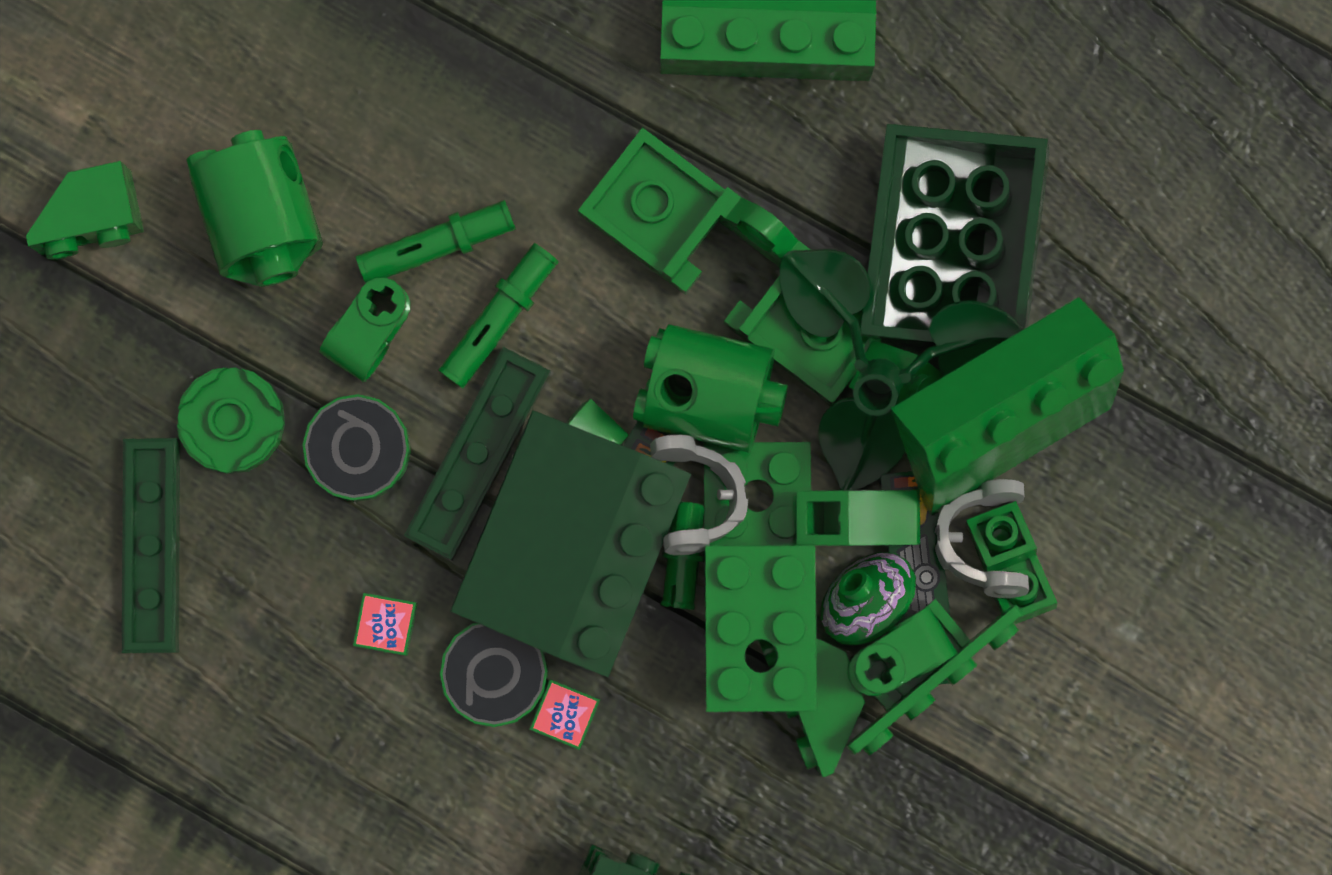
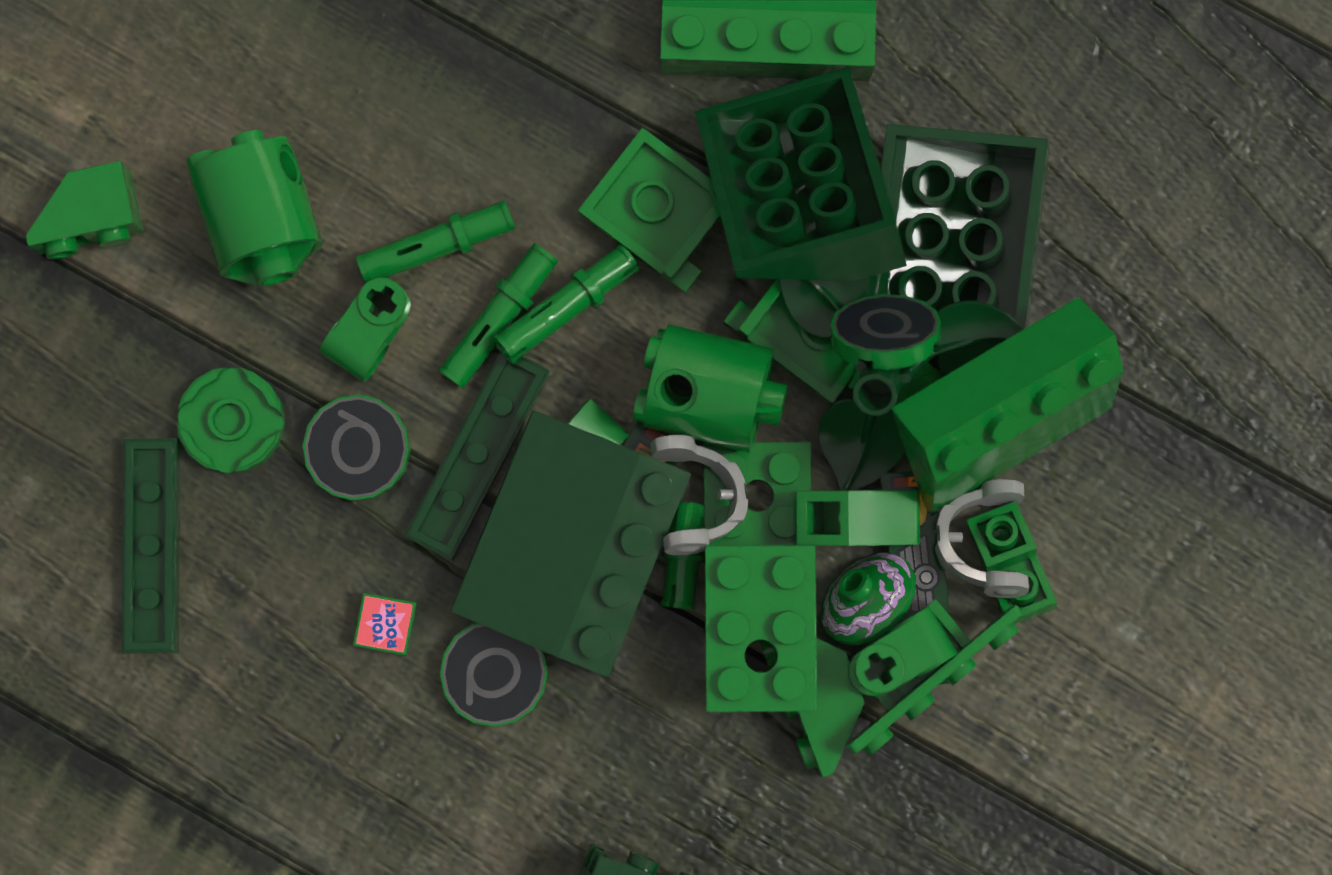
tile [530,679,600,750] -> none
none -> green pin [493,244,639,365]
none -> dark green slope [695,67,907,281]
none -> tile [830,294,941,370]

